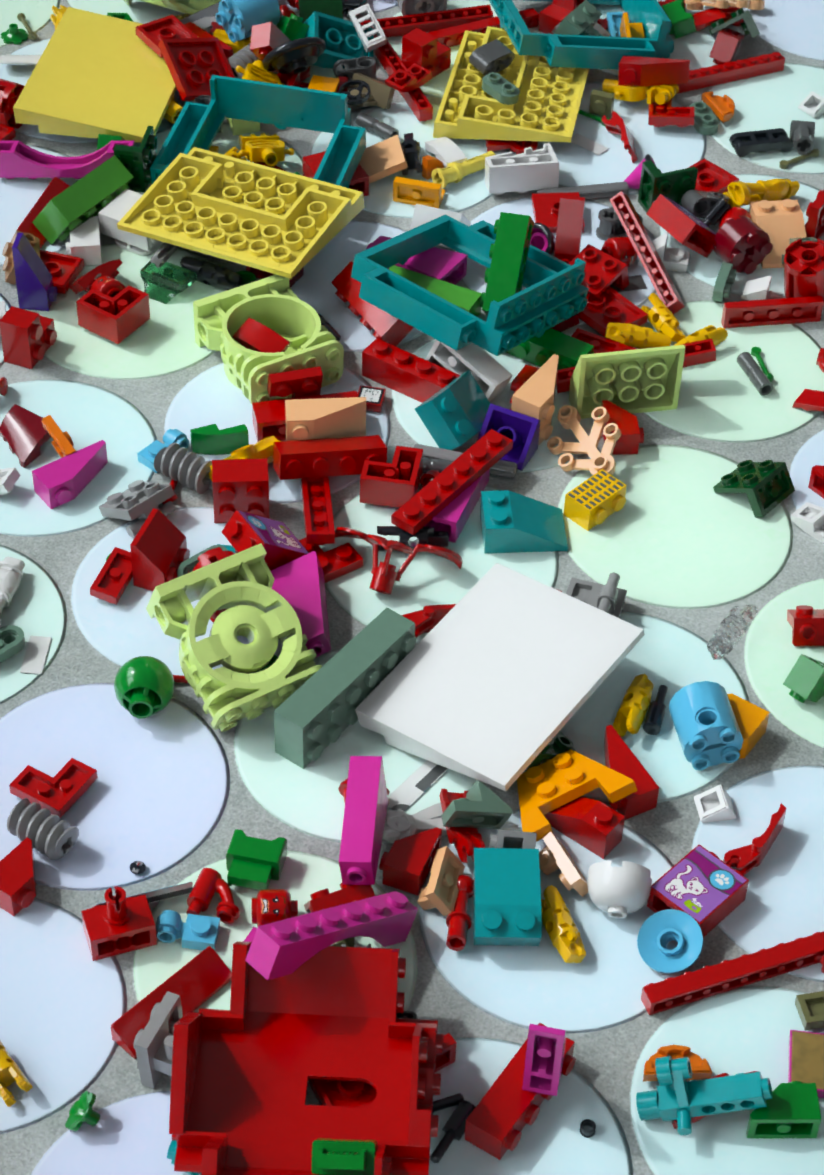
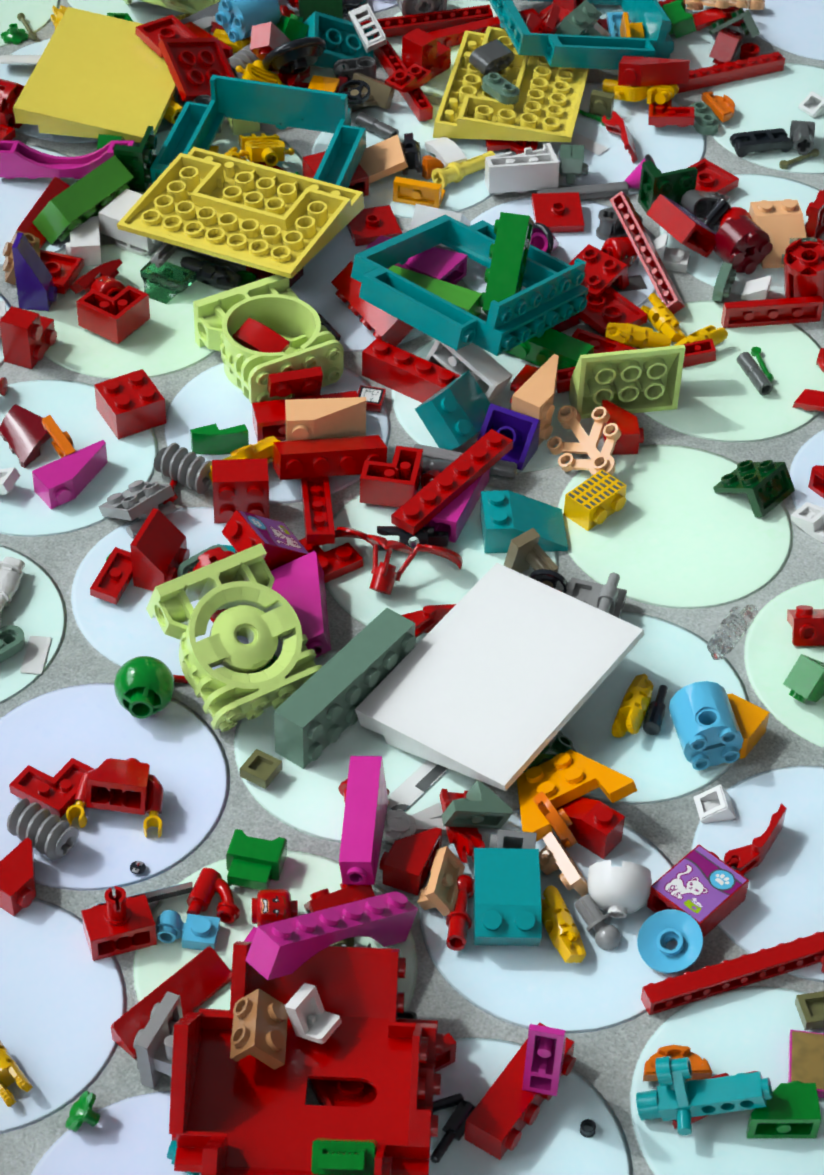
medium azure plate [137,429,189,473] -> none
red slope [554,195,585,264] -> none
red slope [603,725,659,820] -> none
yellow piece [722,179,800,208] -> none
none -> red torso [66,758,164,838]
none -> red brick [94,369,167,439]
none -> medium nougat bracket [230,988,288,1070]
none -> olive plate [239,749,283,789]
none -> white bracket [285,983,342,1044]
none -> red plate [346,205,402,246]
none -> dark tan piece [504,528,568,594]
none -> red bracket [525,4,561,34]
none -> orange plate [533,791,577,849]
none -> sand green piece [559,144,589,185]
none -> light grey axle [574,895,621,950]
none -> red bush [739,43,760,60]

